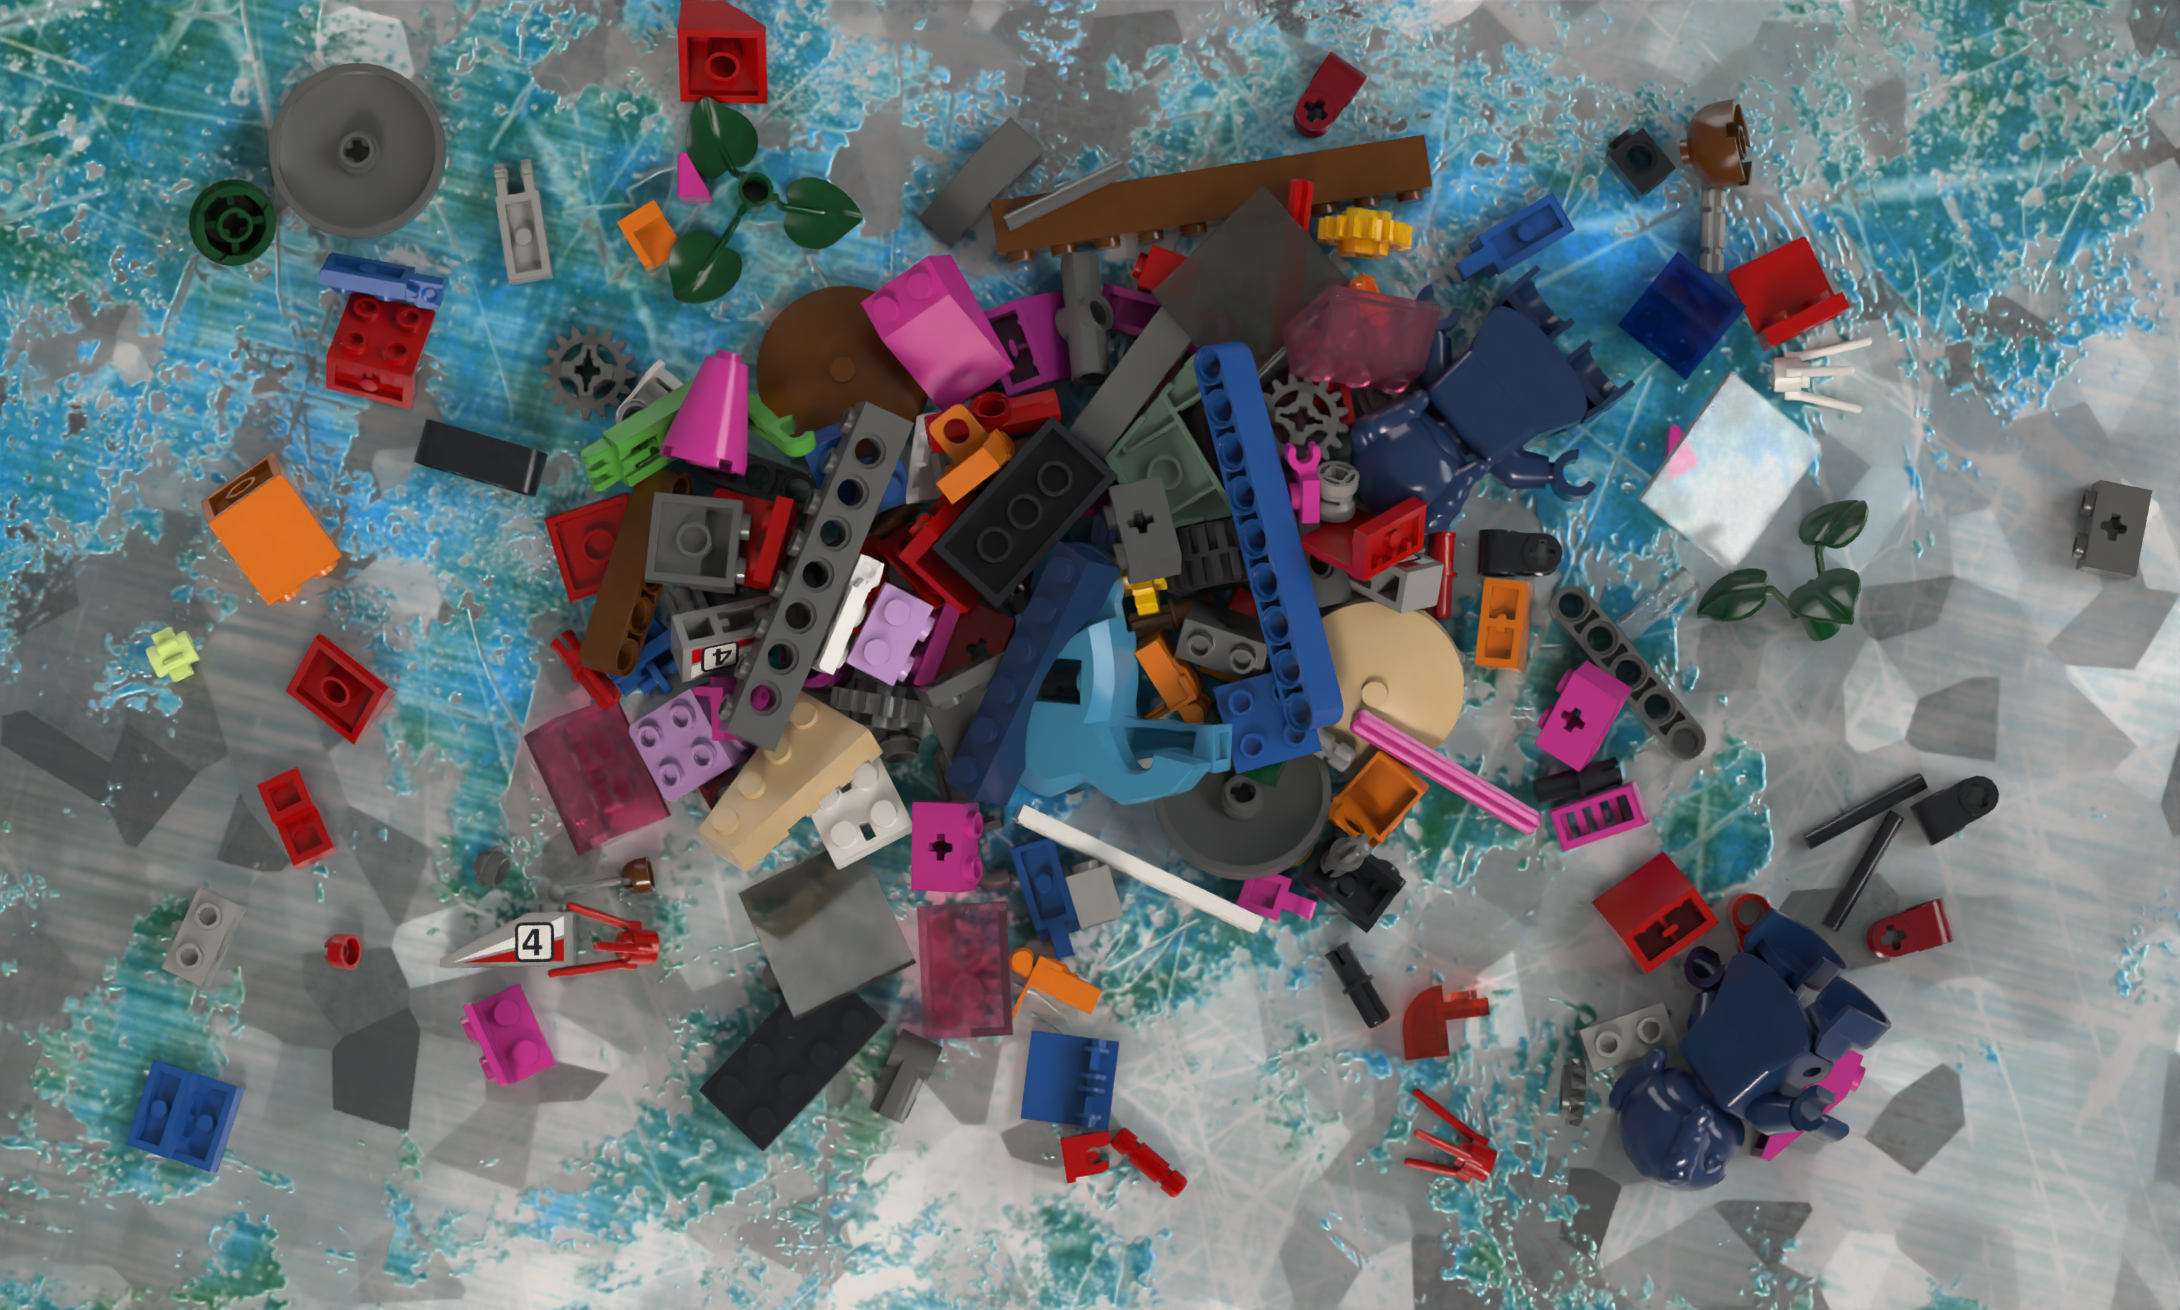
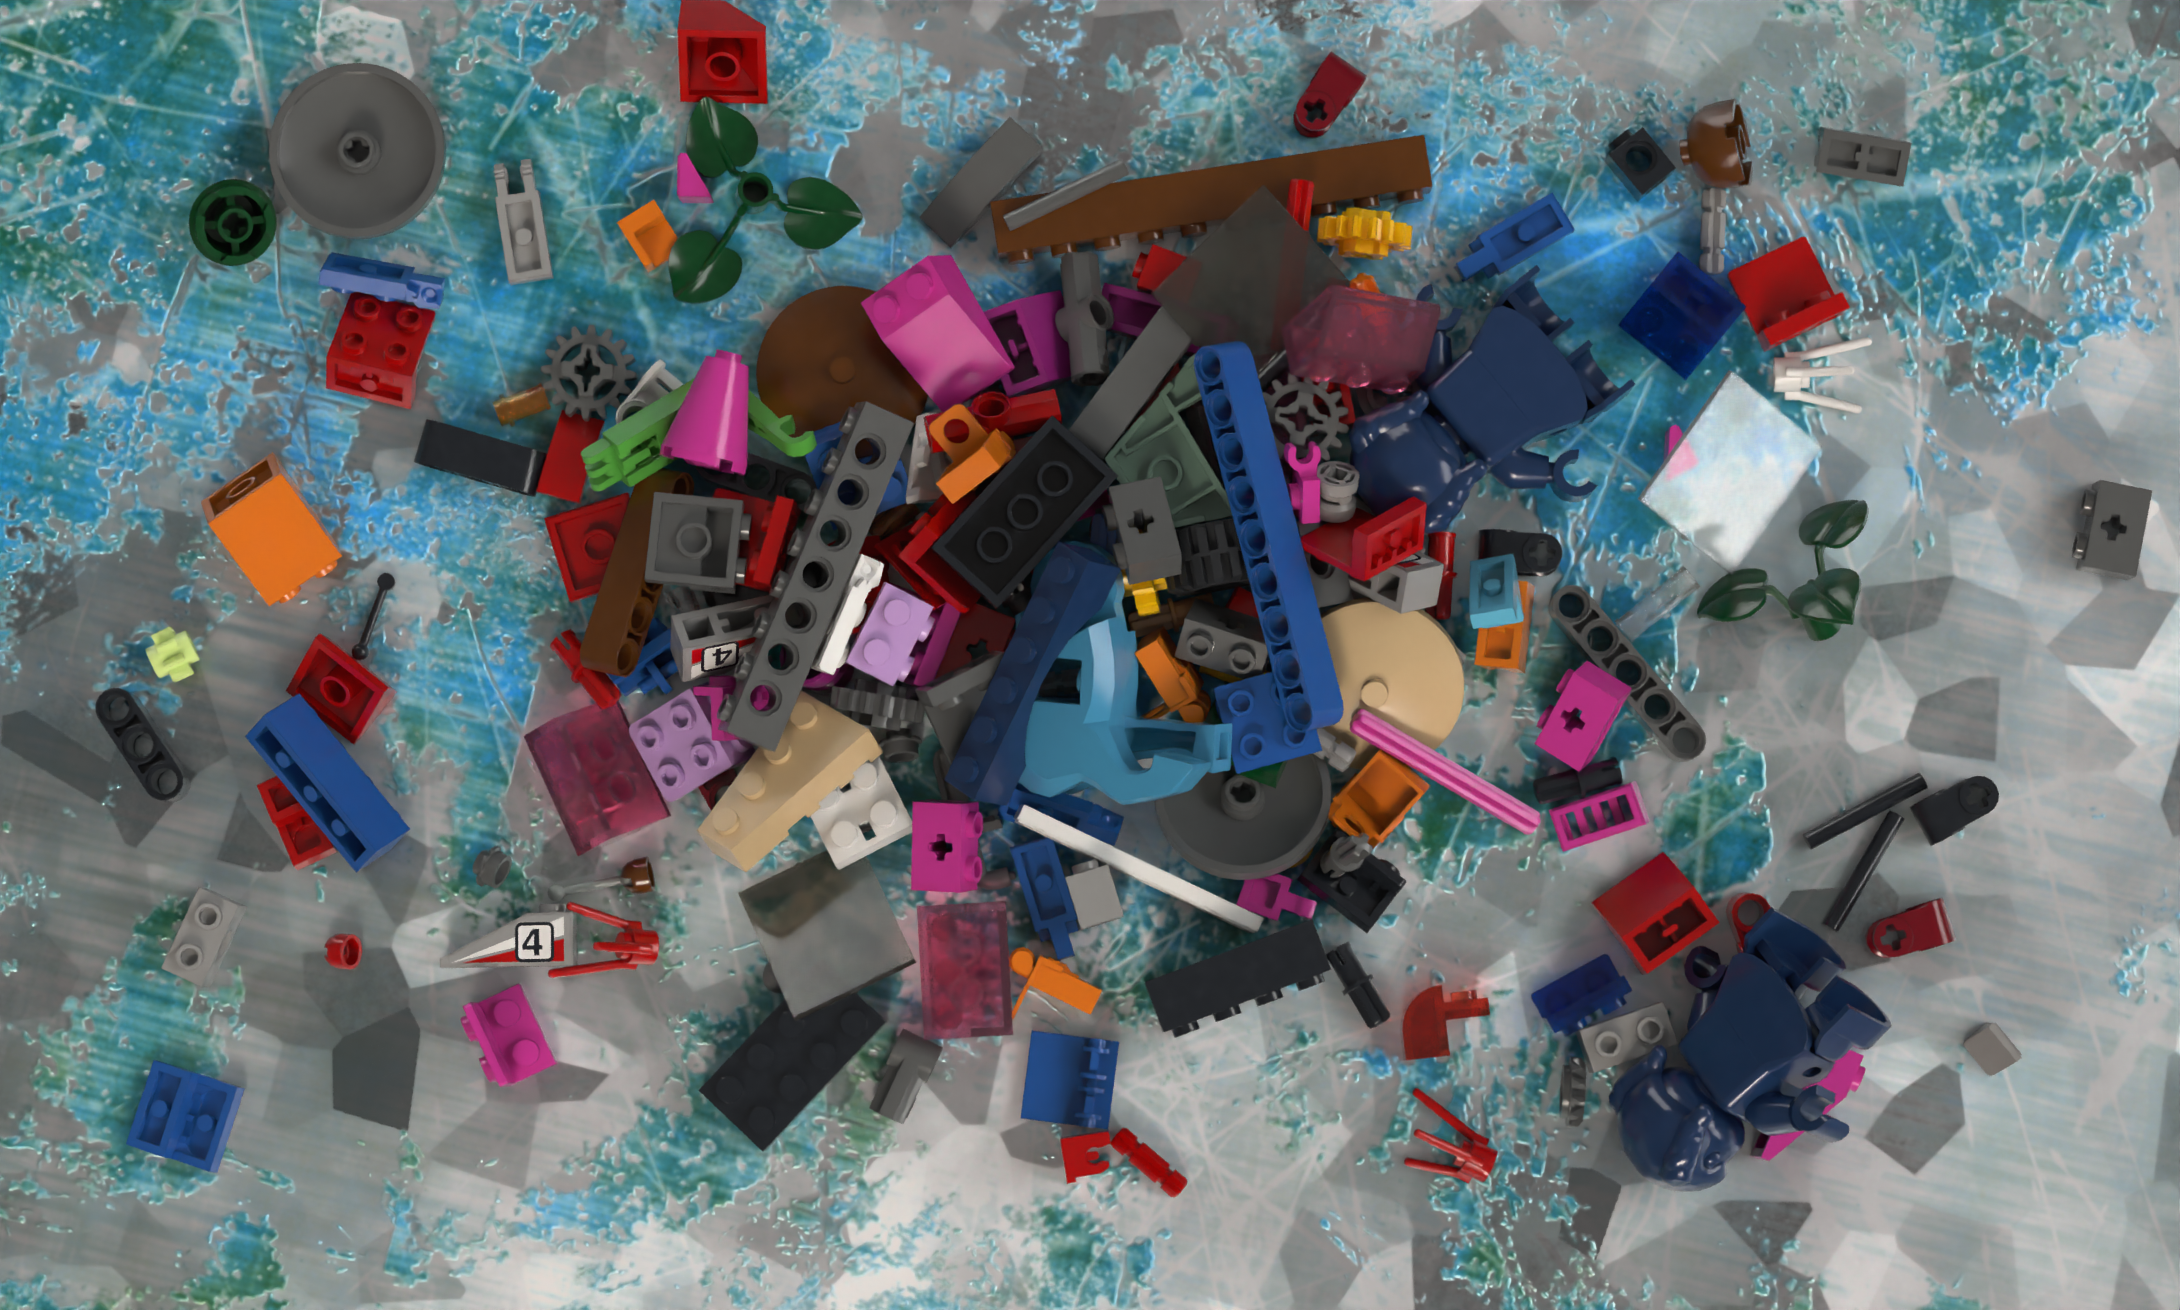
none -> black beam [95,688,191,802]
none -> blue brick [245,693,410,873]
none -> black hinge [351,573,396,661]
none -> clear orange pin [492,383,551,427]
none -> red slope [536,410,605,504]
none -> blue hinge [997,782,1124,846]
none -> black brick [1144,919,1331,1038]
none -> medium azure slope [1469,554,1524,629]
none -> clear blue bracket [1531,954,1633,1037]
none -> dark grey hinge [1814,126,1912,187]
none -> light grey slope [1963,1023,2022,1076]

